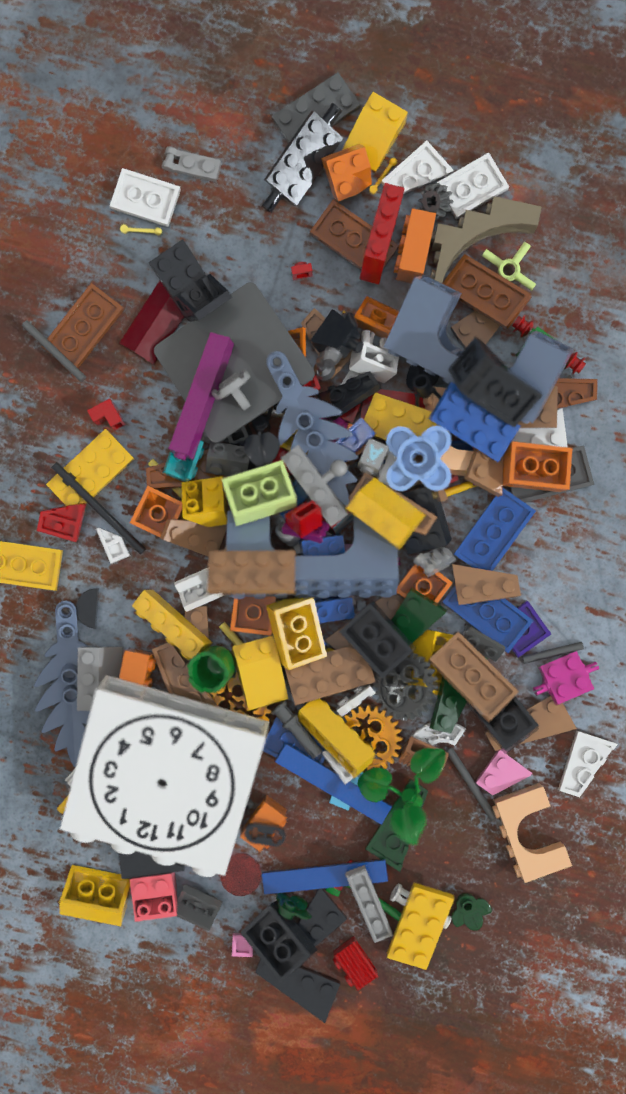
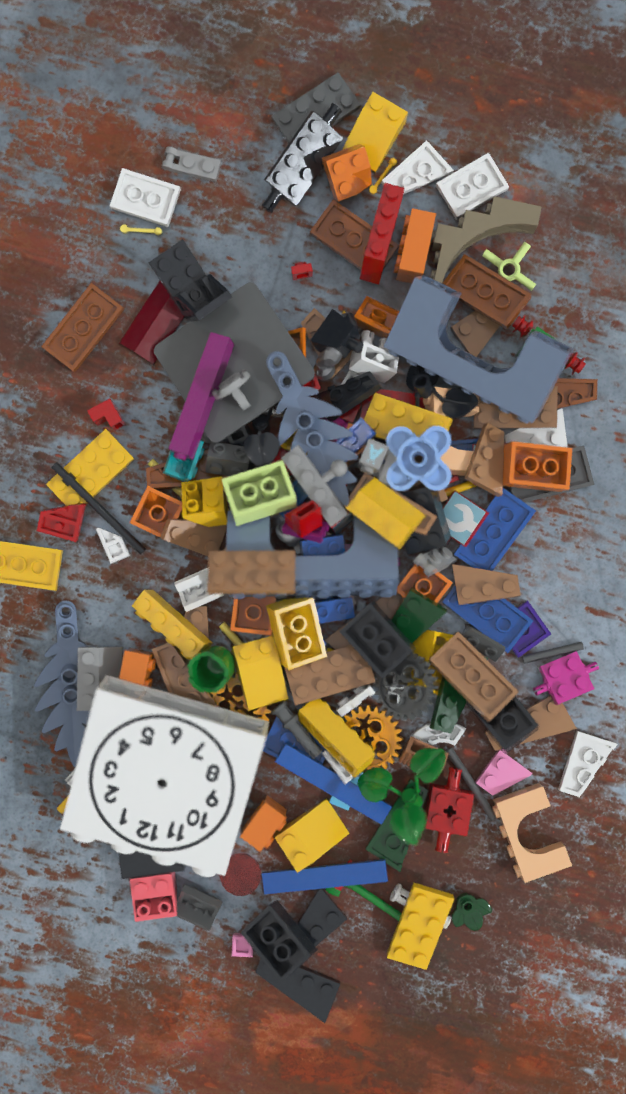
dark grey bar [22,320,86,382] -> none
yellow slope [59,865,131,926] -> none
black tile [76,588,99,629] -> none
black beam [245,822,286,847] -> none
dark green plate [276,892,312,920] -> none
red brick [333,936,378,991] -> none
light grey tile [345,865,393,943] -> none
dark grey gear [418,183,454,219] -> none
blue plate [428,382,521,462] -> none
black bracket [448,337,543,428] -> none
none -> yellow slope [275,798,349,873]
none -> red brick [425,767,474,853]
none -> tile [443,490,489,547]

